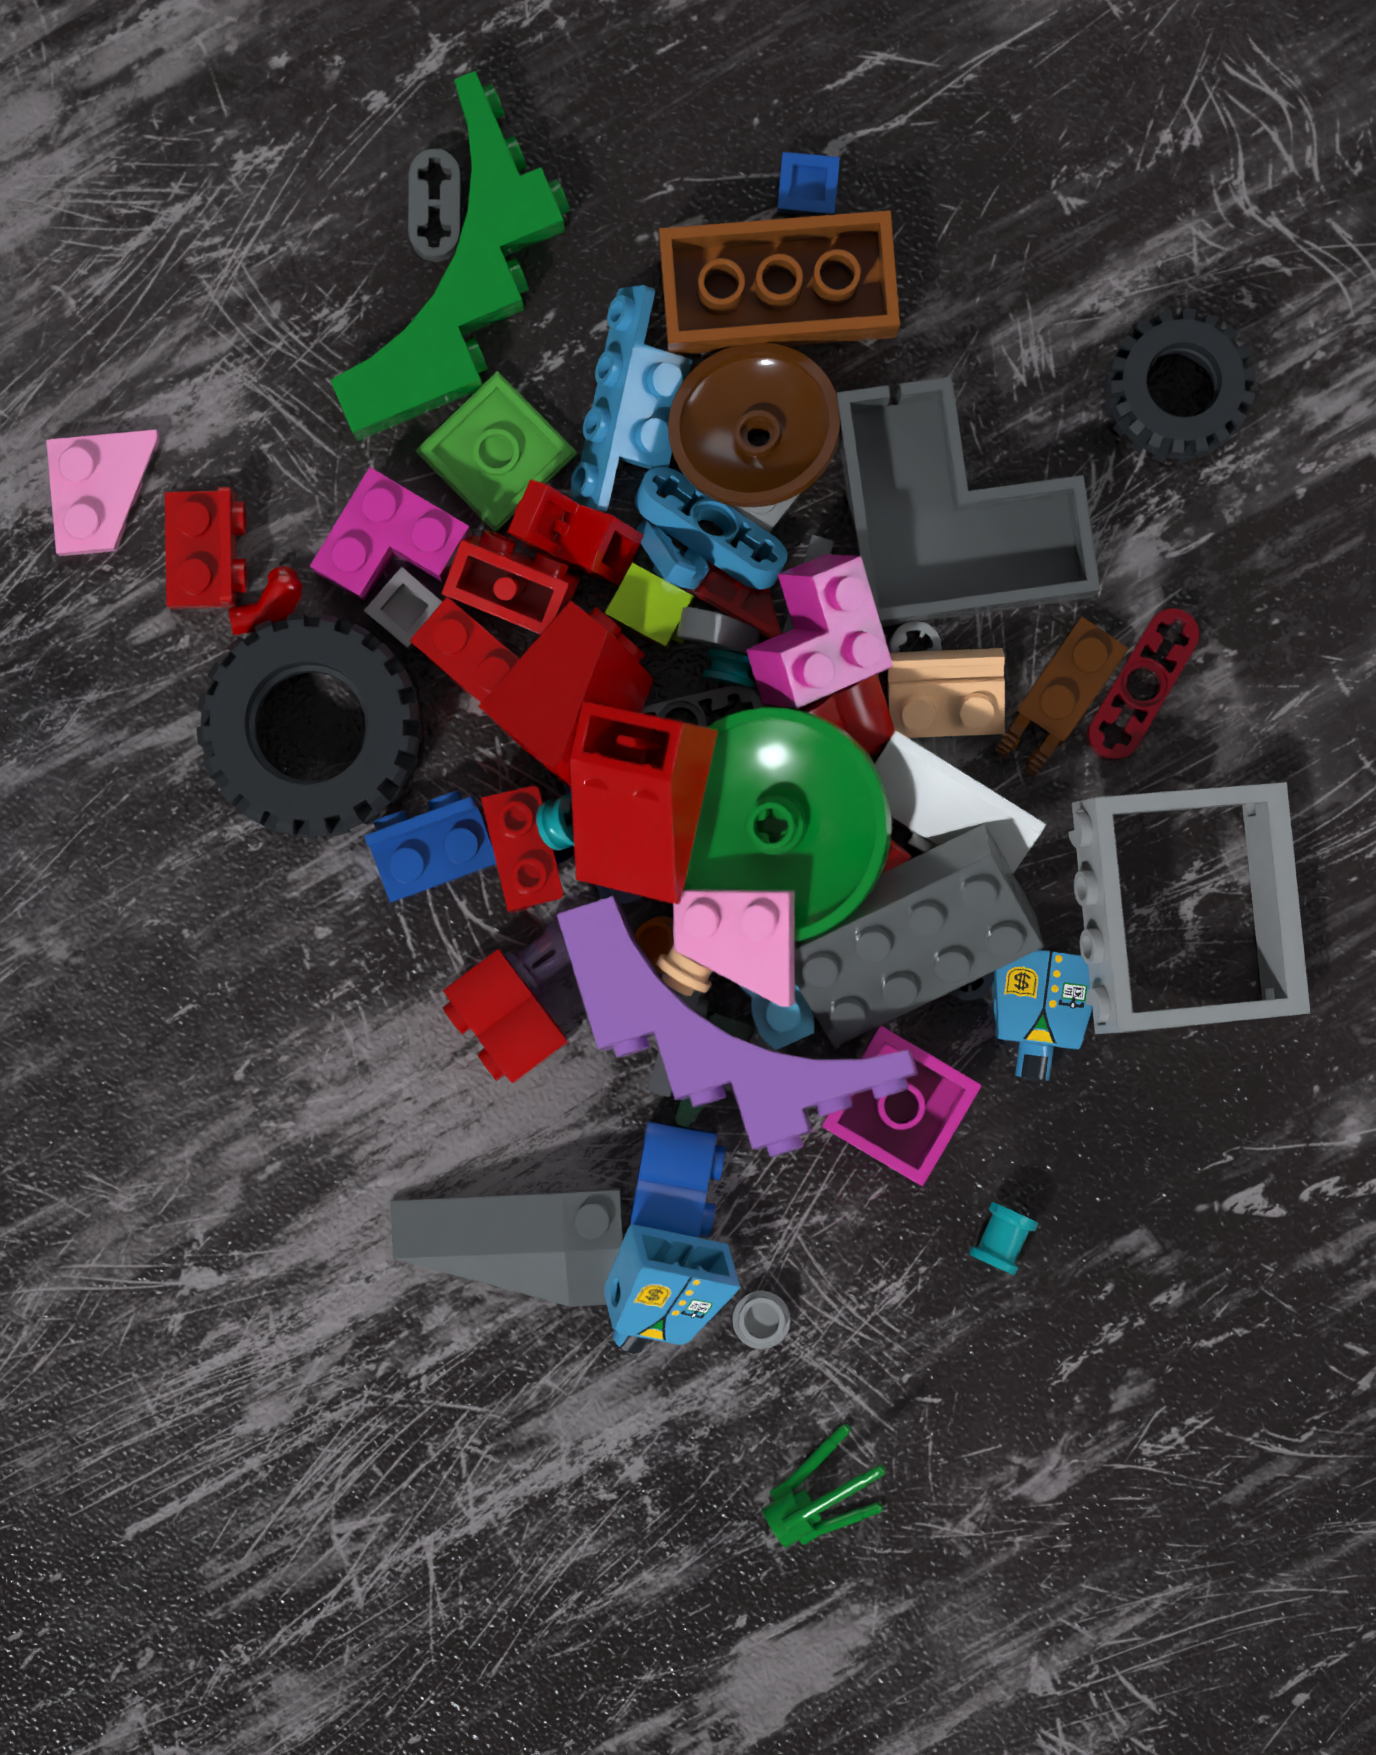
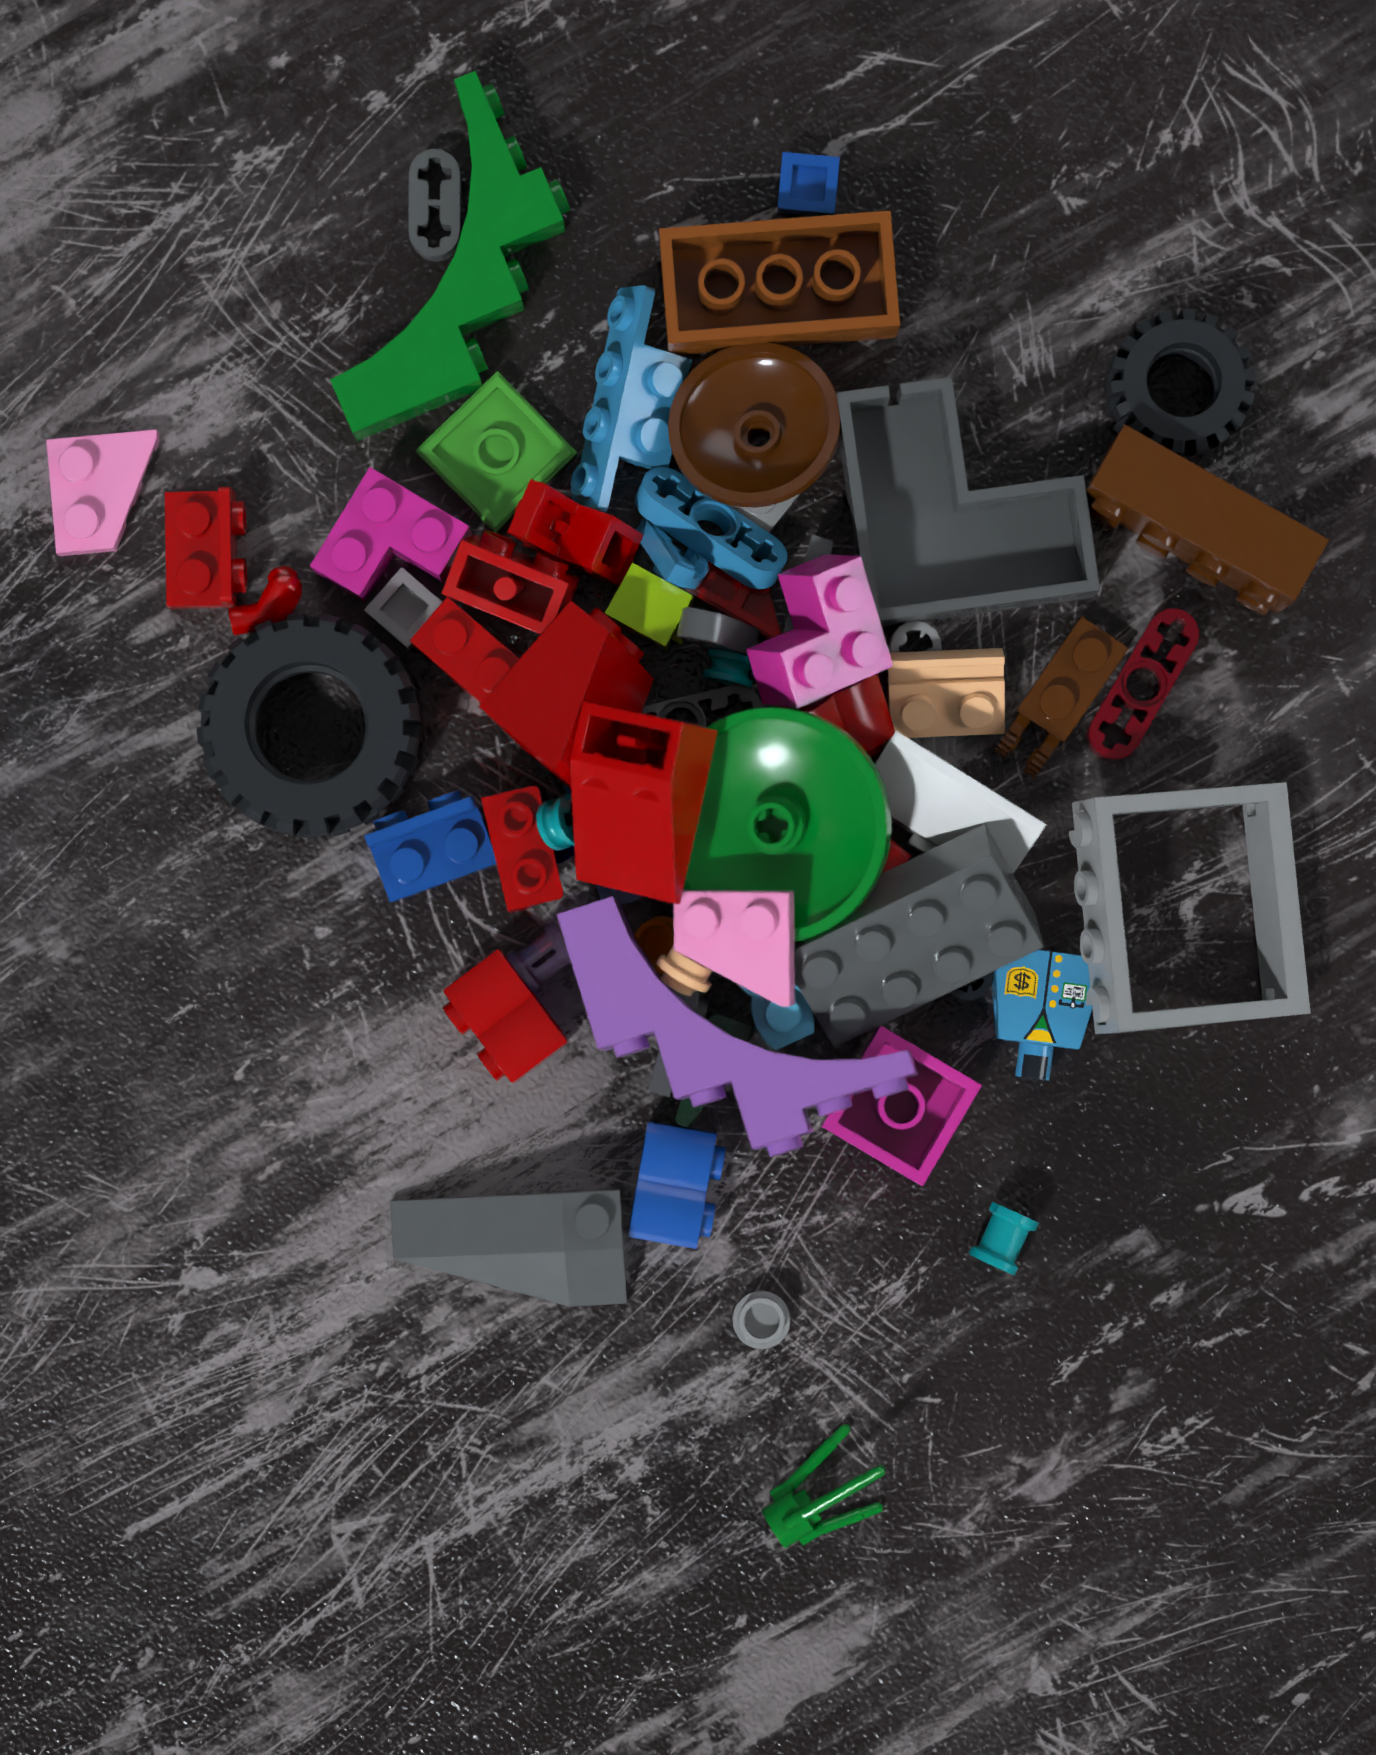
dark azure torso [604,1224,740,1354] -> none
none -> reddish brown brick [1086,424,1329,615]

